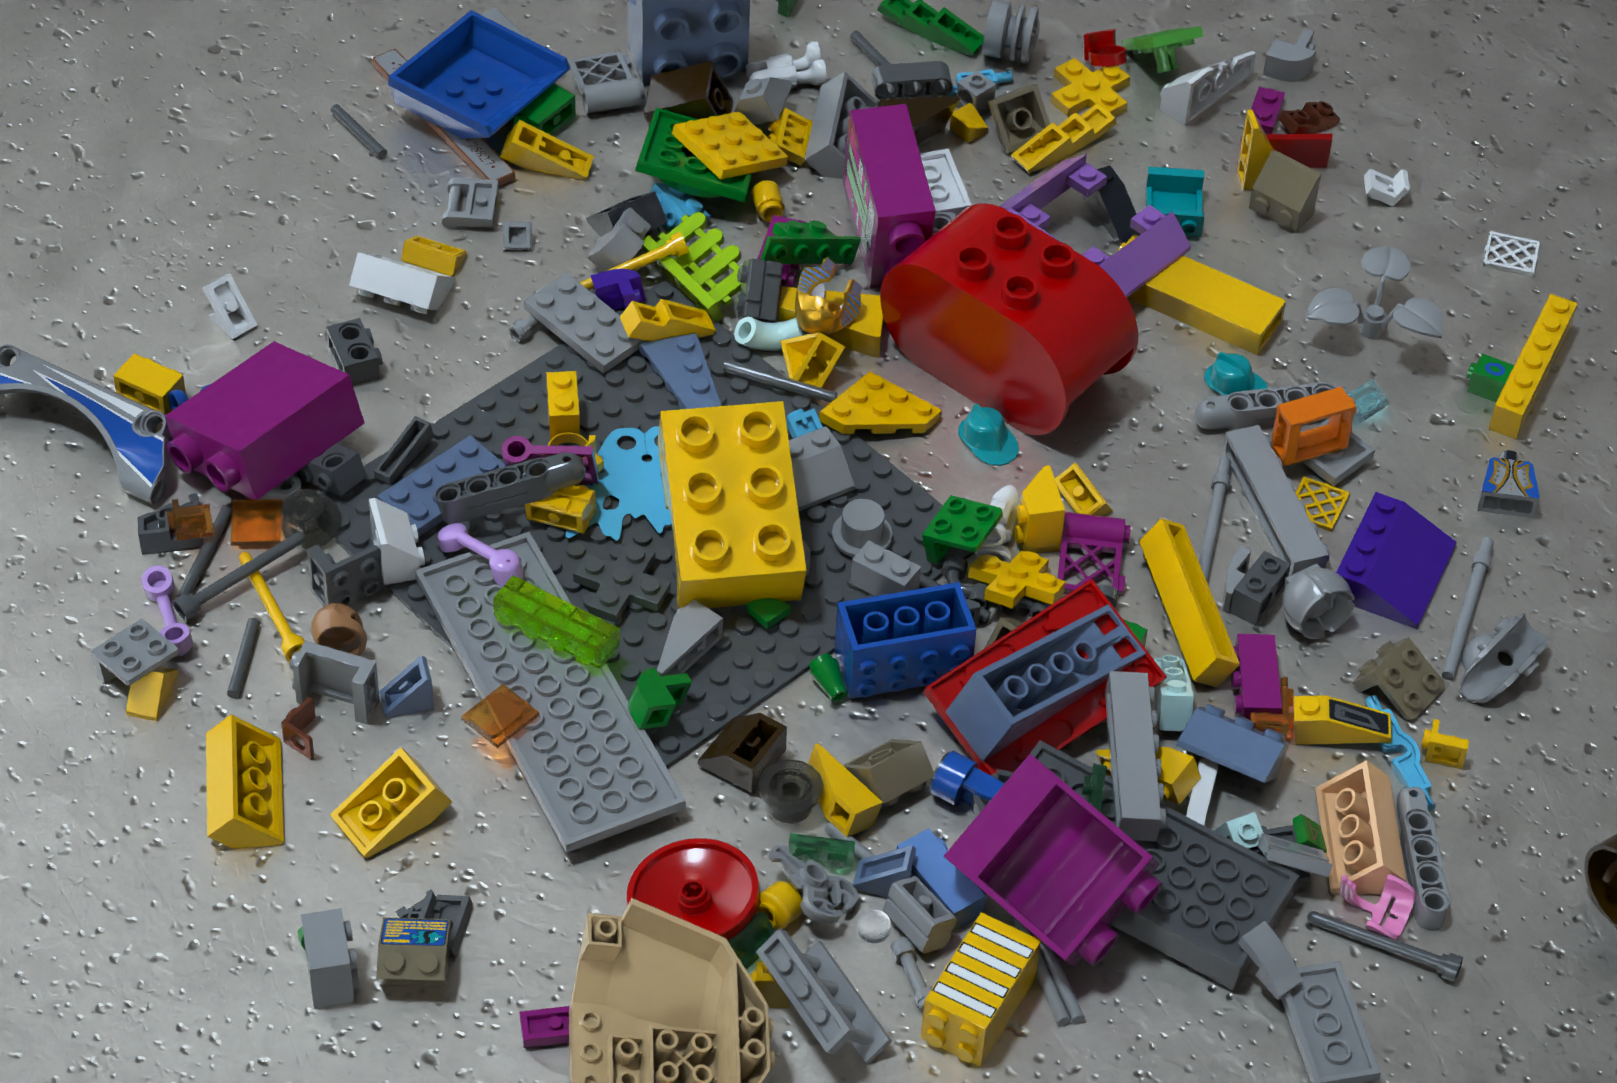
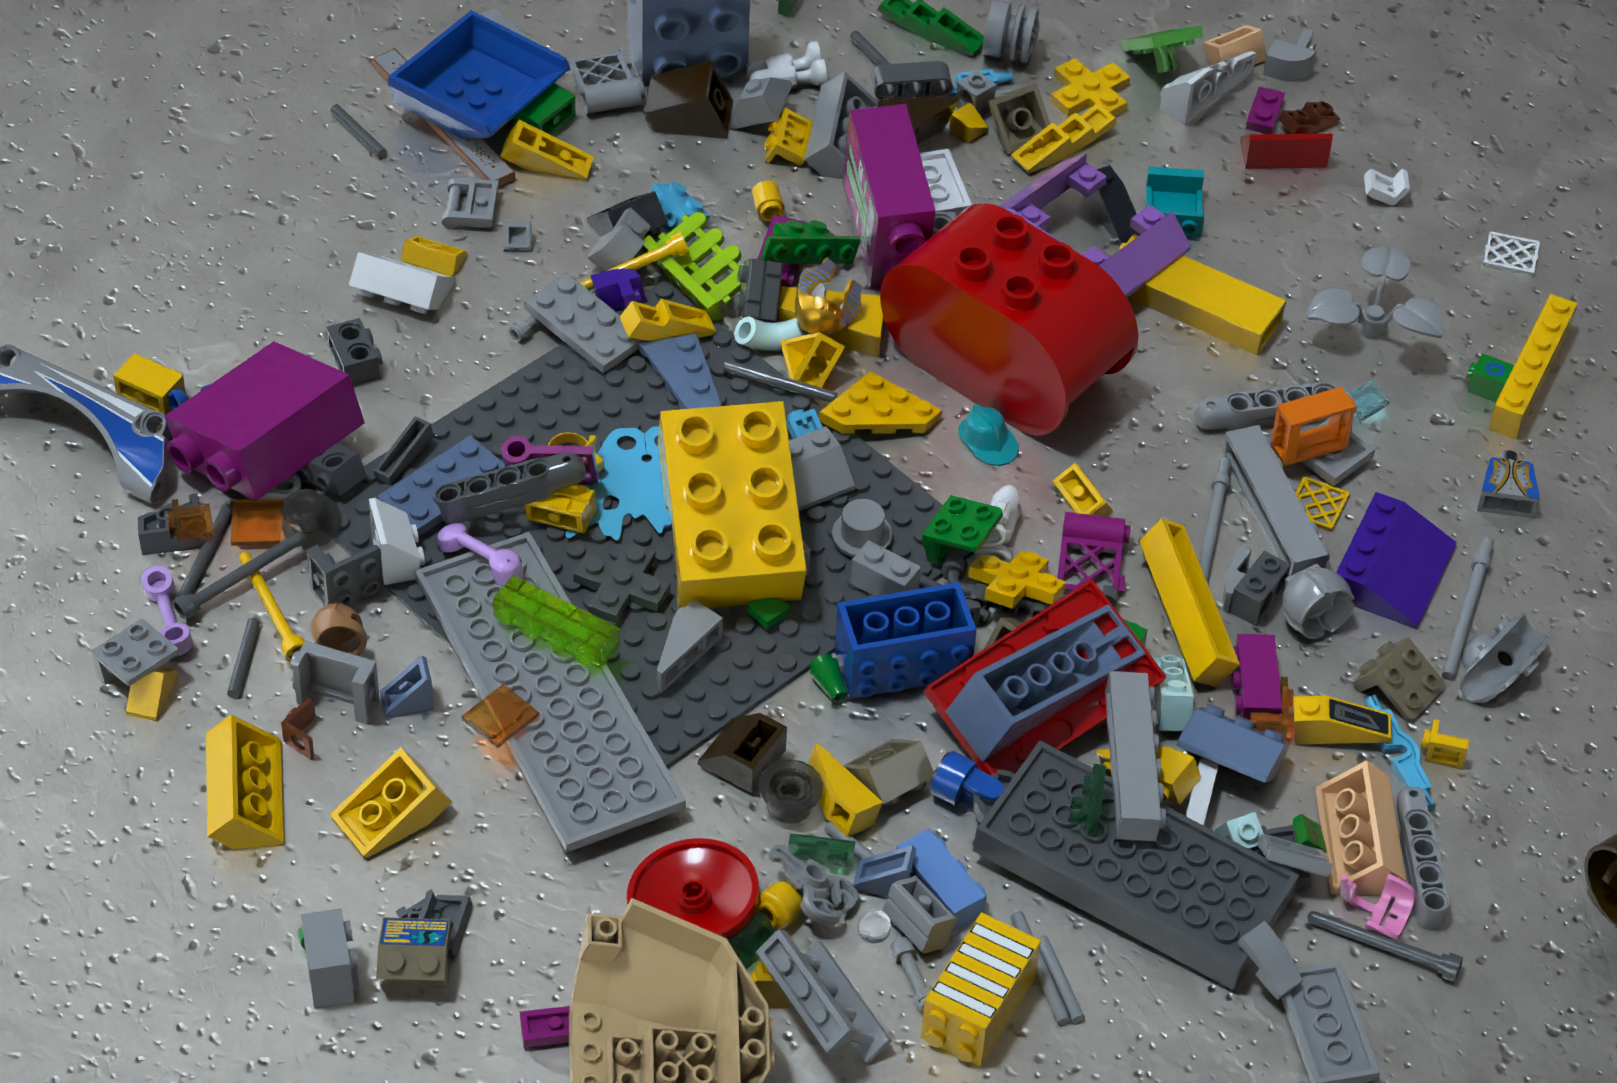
white slope [202,273,257,339] -> none
yellow brick [546,371,580,440] -> none
green brick [628,668,692,730] -> none
green piece [635,108,752,202] -> none
yellow plate [672,112,789,179] -> none
magenta brick [944,754,1162,967] -> none
yellow slope [1014,465,1065,553] -> none
red piece [1084,29,1127,67] -> none
teal piece [1204,352,1268,396] -> none
yellow slope [1237,109,1273,190] -> none
dark tan slope [1249,150,1321,232] -> none
none -> light nougat brick [1203,25,1266,65]

